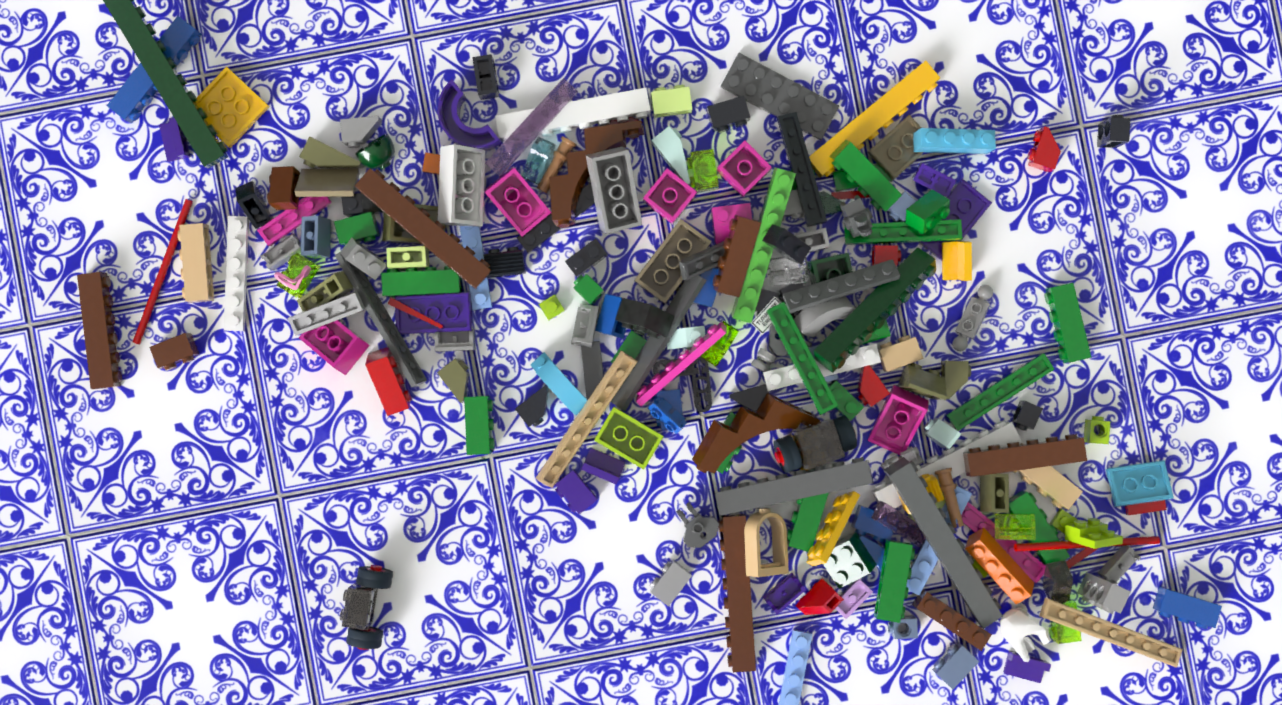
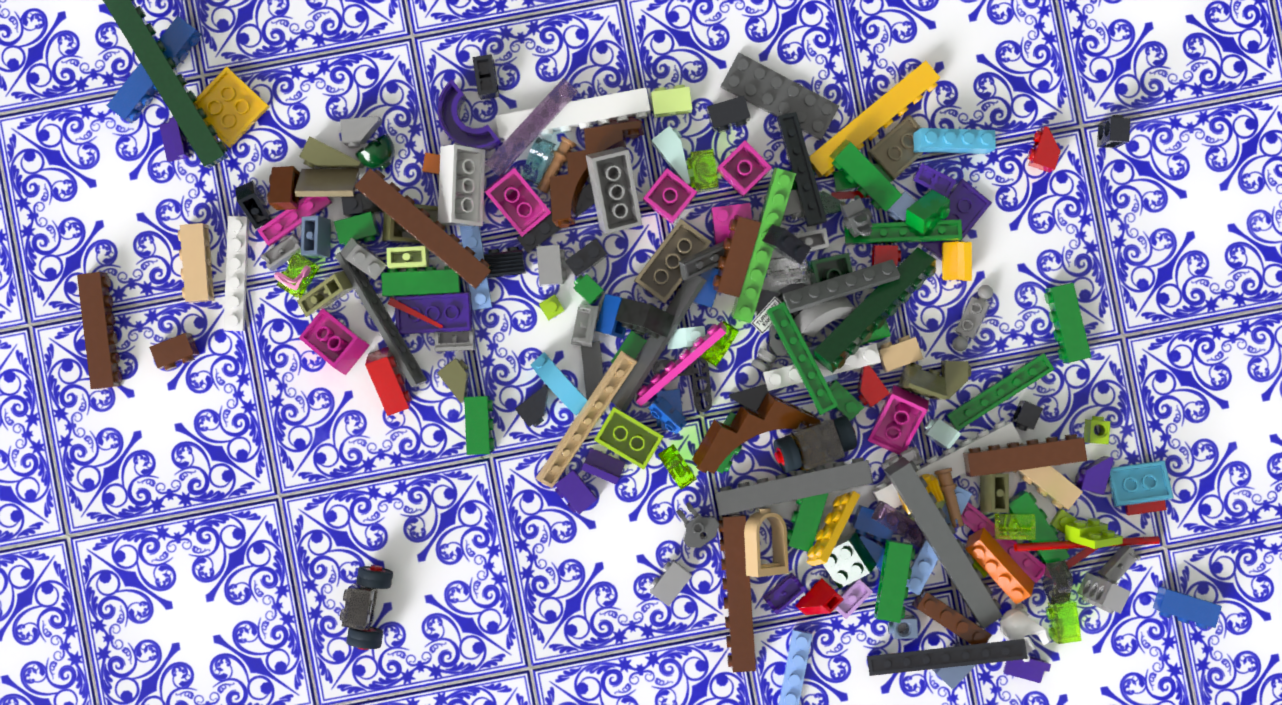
red piece [133,199,193,345] -> none
light grey plate [287,291,365,336] -> none
tan tile [1039,598,1183,667] -> none
none -> light grey brick [536,245,567,286]
none -> clear neon green slope [657,444,697,490]
none -> black plate [867,639,1028,676]
none -> dark purple slope [1075,456,1114,495]

